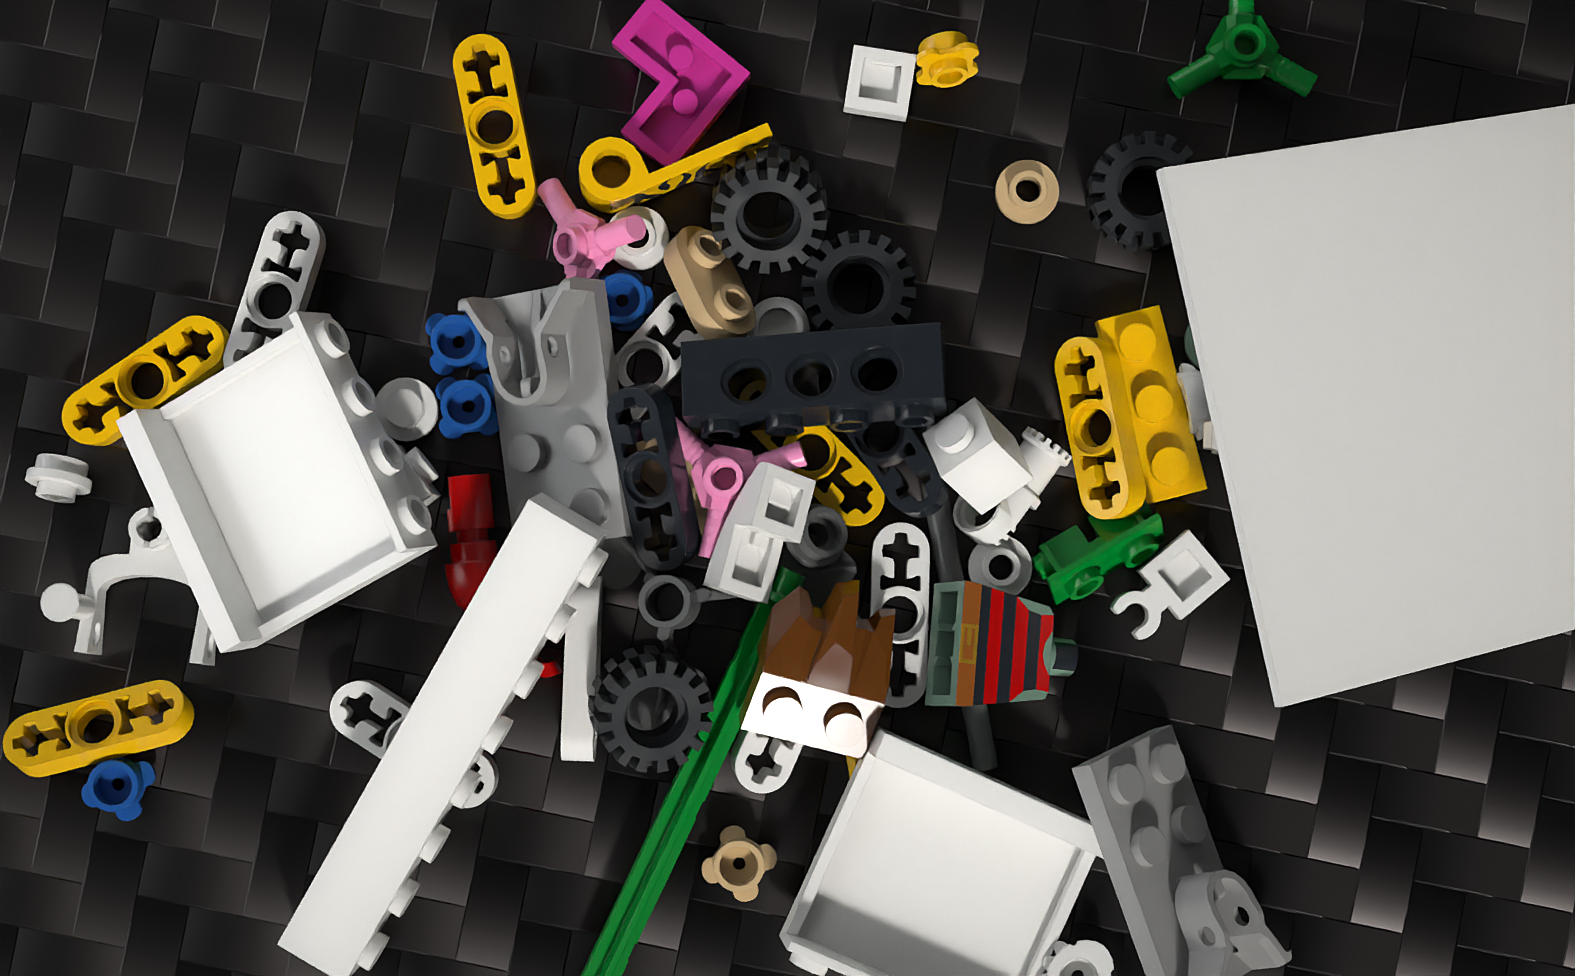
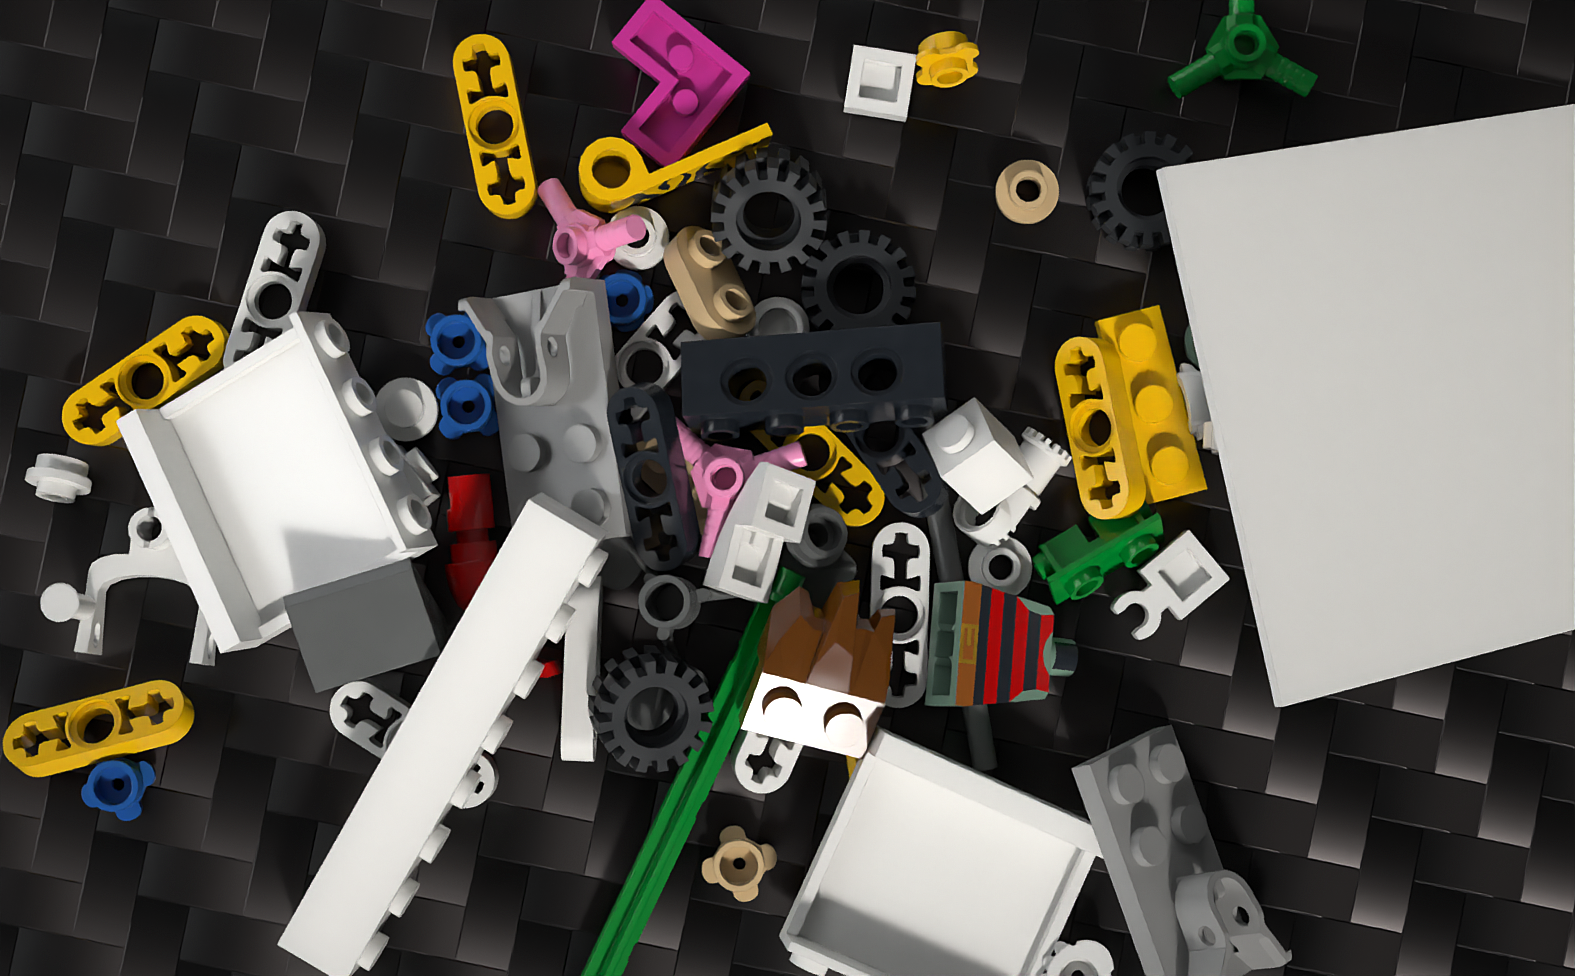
none -> dark grey slope [283,558,448,693]

